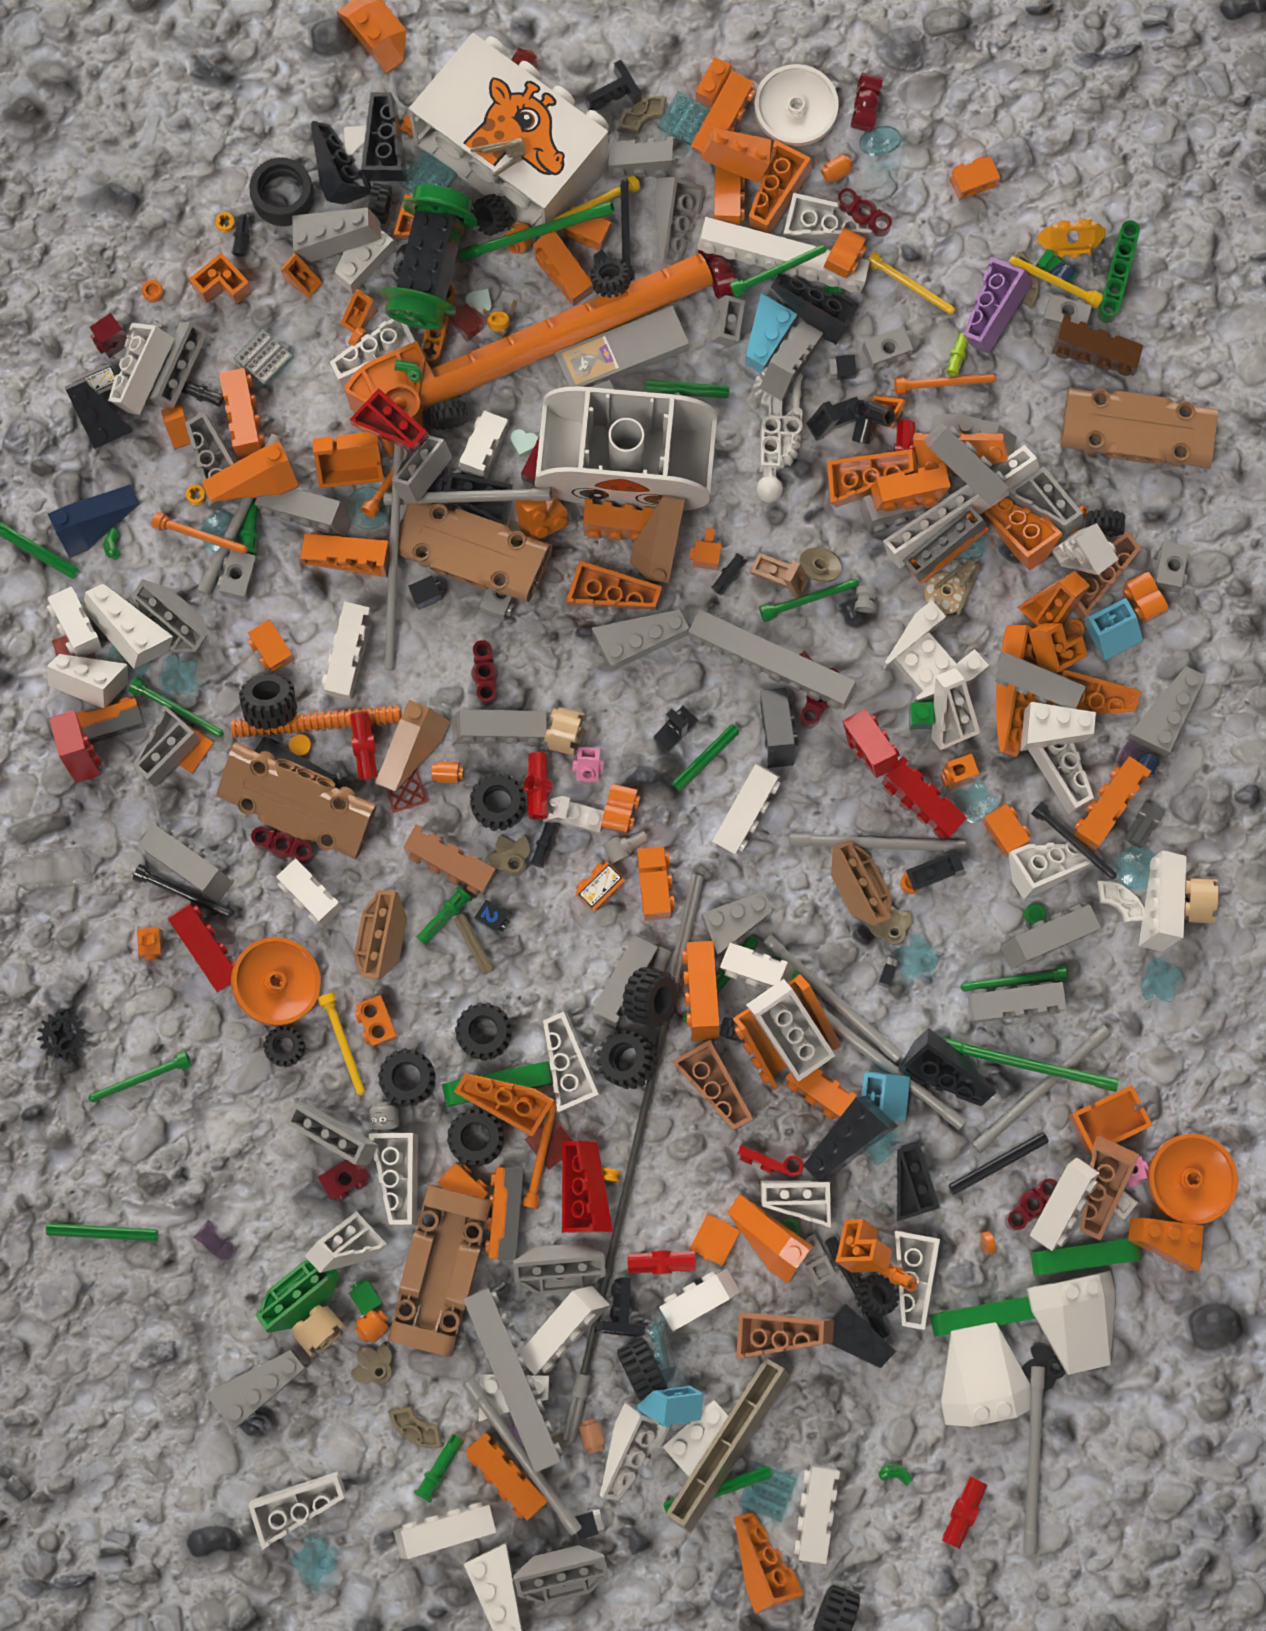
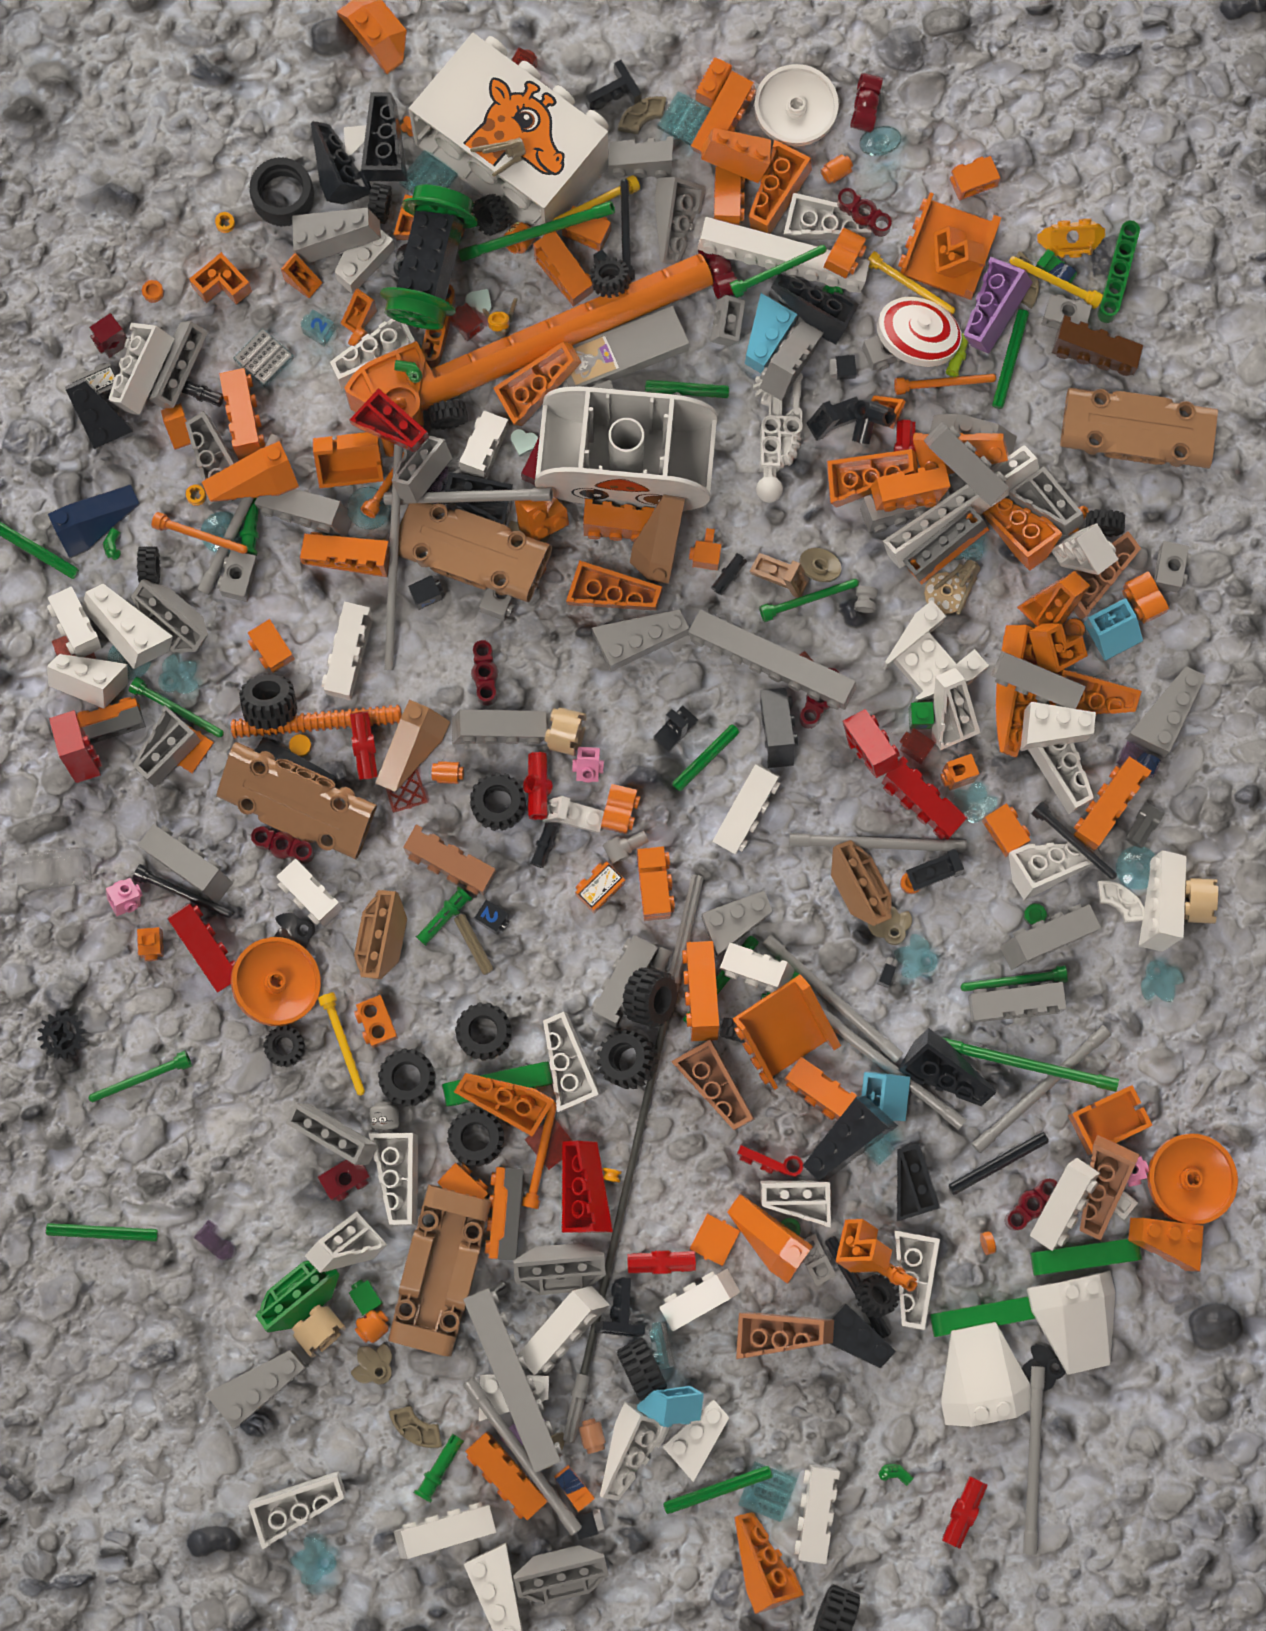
black axle [231,213,251,257] -> none
dark tan plate [488,836,530,876] -> none
dark tan brick [665,1358,790,1533] -> none
white brick [747,979,835,1082] -> none
none -> bright pink brick [106,878,143,916]
none -> black tyre [137,546,161,584]
none -> black plate [274,913,315,949]
none -> clear light blue brick [301,309,336,347]
none -> orange wedge [493,342,582,426]
none -> leg [554,1465,595,1512]
none -> white dish [877,297,962,367]
none -> orange panel [898,192,1002,300]
none -> clear red brick [899,728,935,764]
none -> orange brick [933,226,985,278]
none -> green axle [992,309,1029,409]

